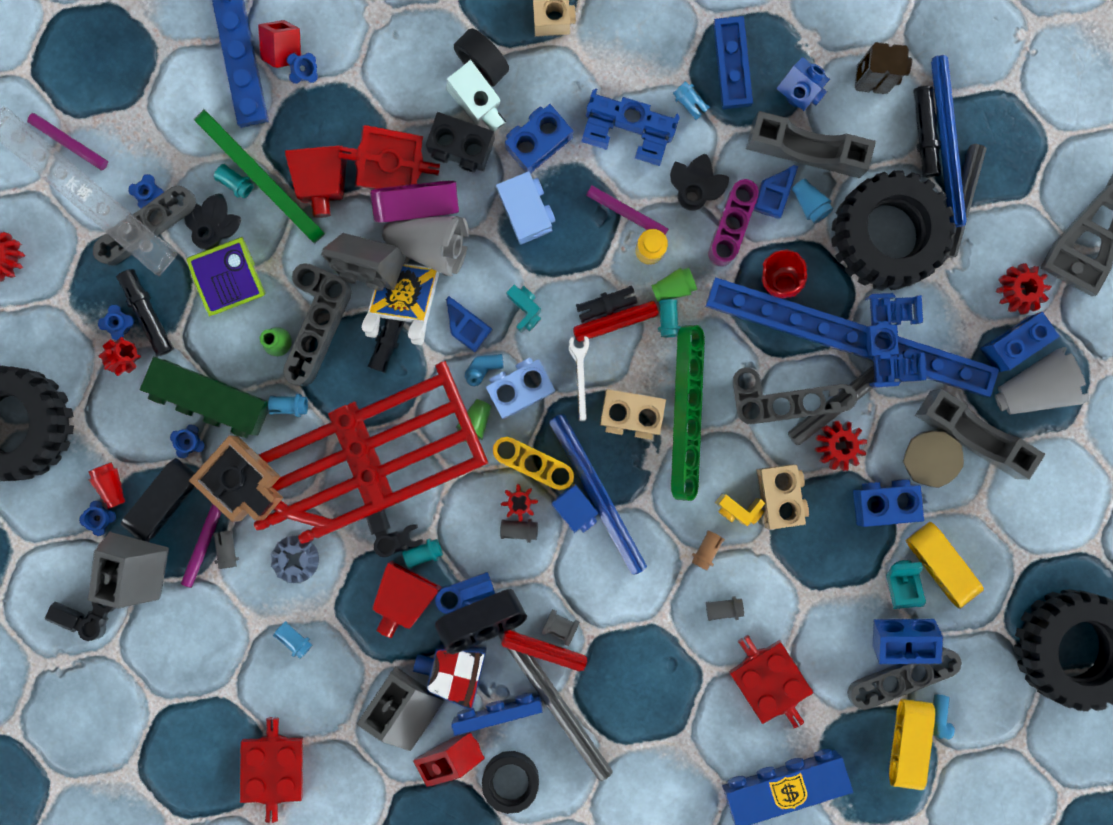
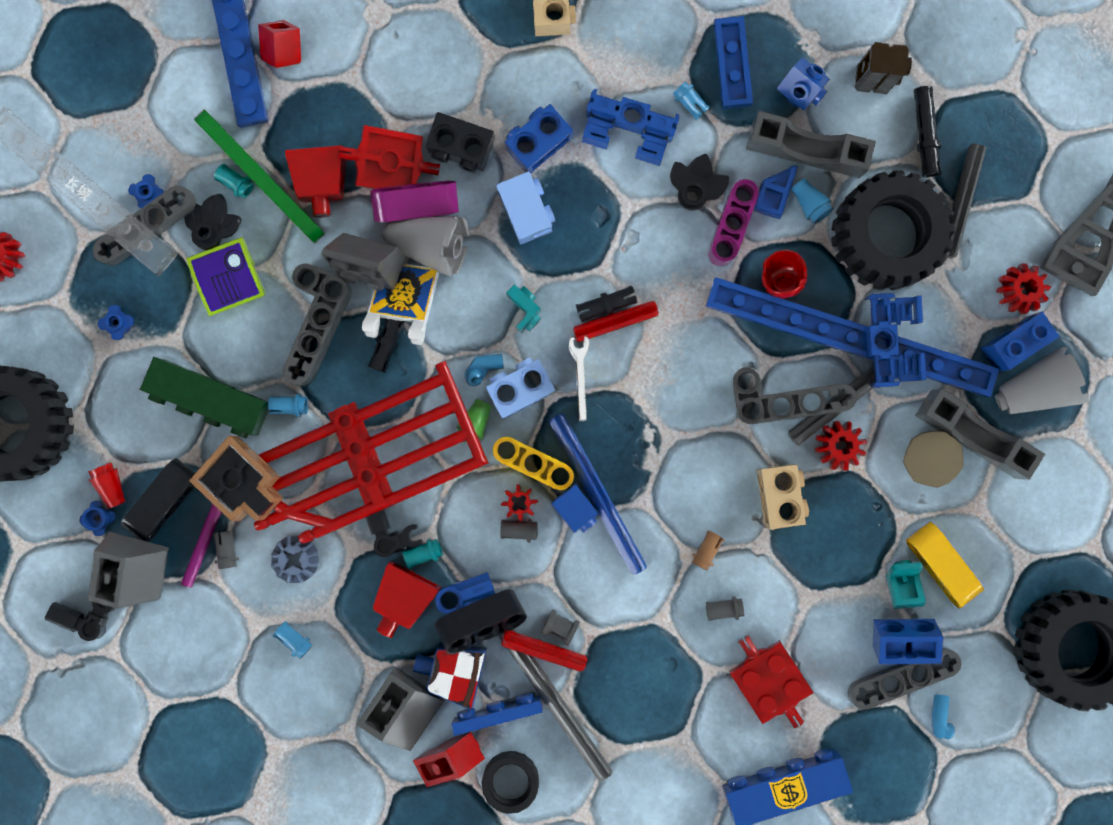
magenta bar [27,113,108,171] -> none
red gear [98,337,141,376] -> none
black pin [116,269,174,357] -> none
blue plate [170,424,205,458] -> none
red plate [240,717,303,823] -> none
bright green cone [260,327,292,357] -> none
blue plate [287,53,318,84] -> none
light aqua torso [446,60,506,132] -> none
blue tile [446,296,493,353] -> none
black tyre [454,28,509,87] -> none
magenta bar [586,186,668,235] -> none
tan brick [600,389,666,440] -> none
yellow brick [635,229,668,265] -> none
bright green cone [651,267,697,302] -> none
teal pin [658,299,681,338] -> none
green beam [671,325,705,501] -> none
yellow bracket [715,493,765,526] -> none
blue brick [853,479,924,527] -> none
yellow beam [889,699,935,791] -> none
blue axle [931,55,967,228] -> none

